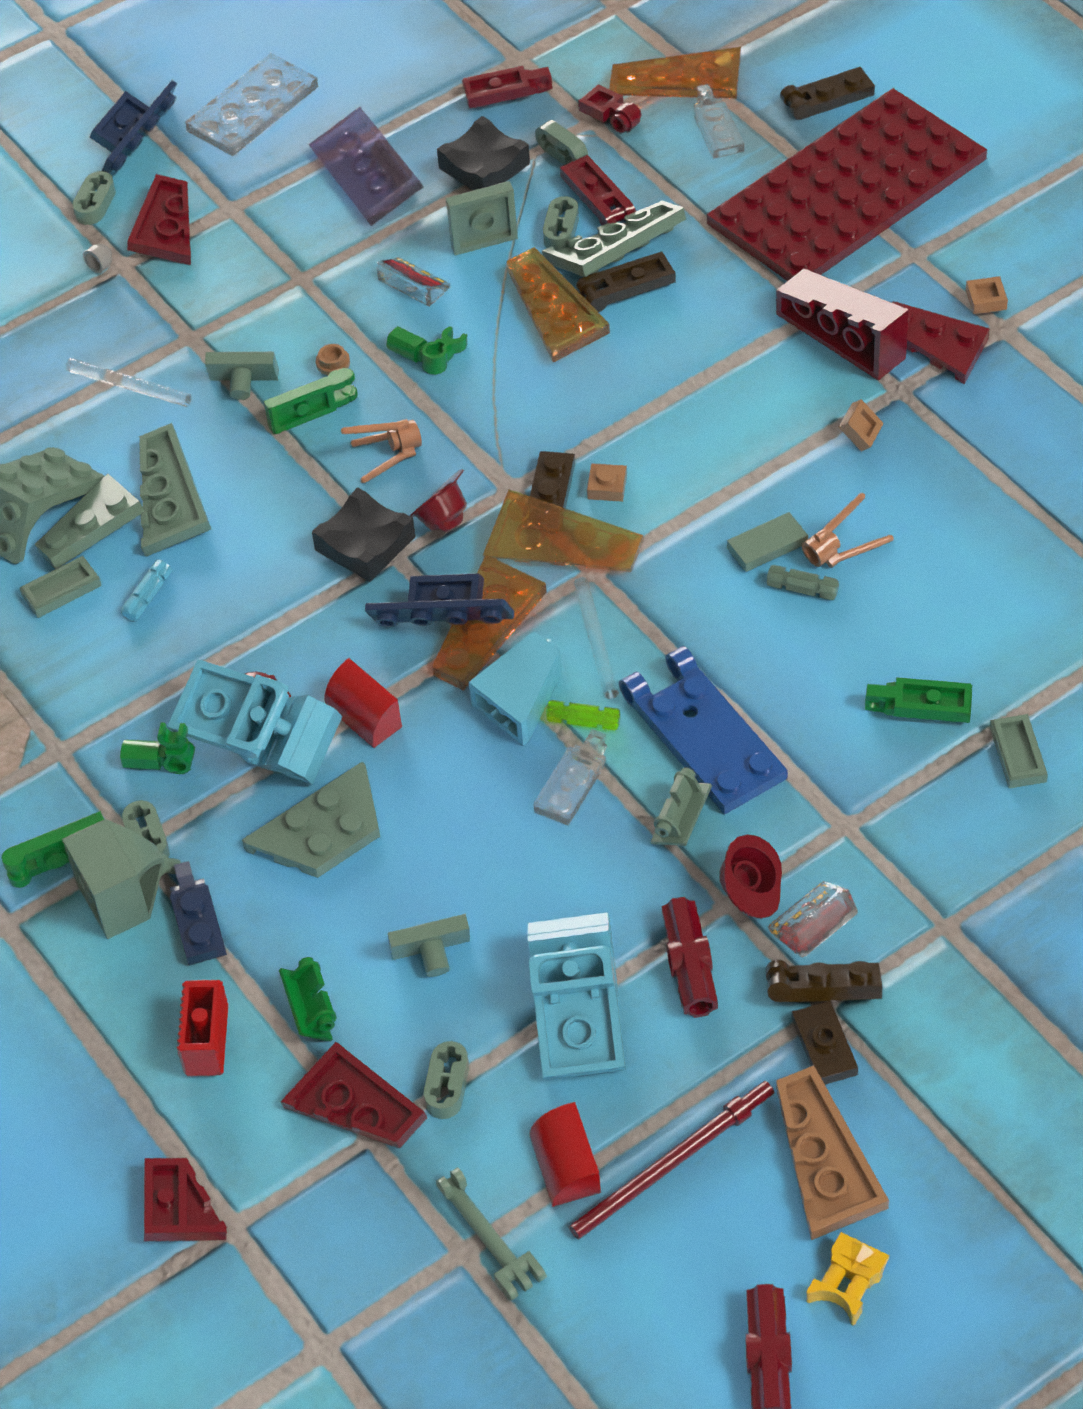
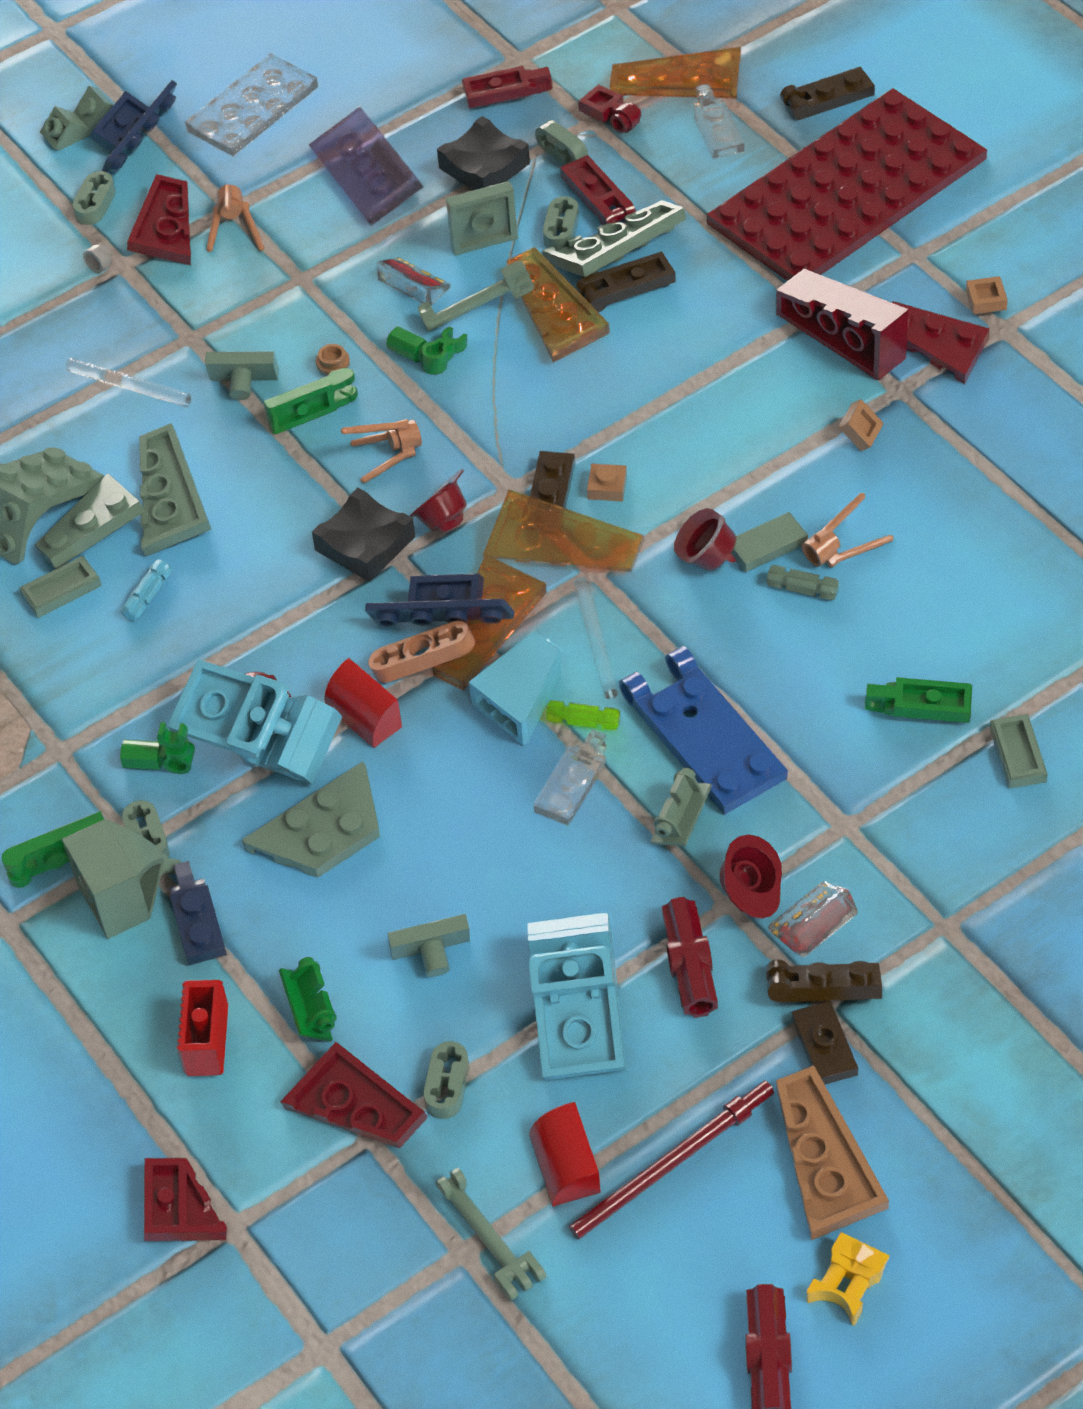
none -> sand green slope [40,86,113,151]
none -> nougat plant [207,184,264,252]
none -> nougat beam [368,621,475,682]
none -> sand green hinge [418,261,535,332]
none -> dark red piece [674,508,737,571]

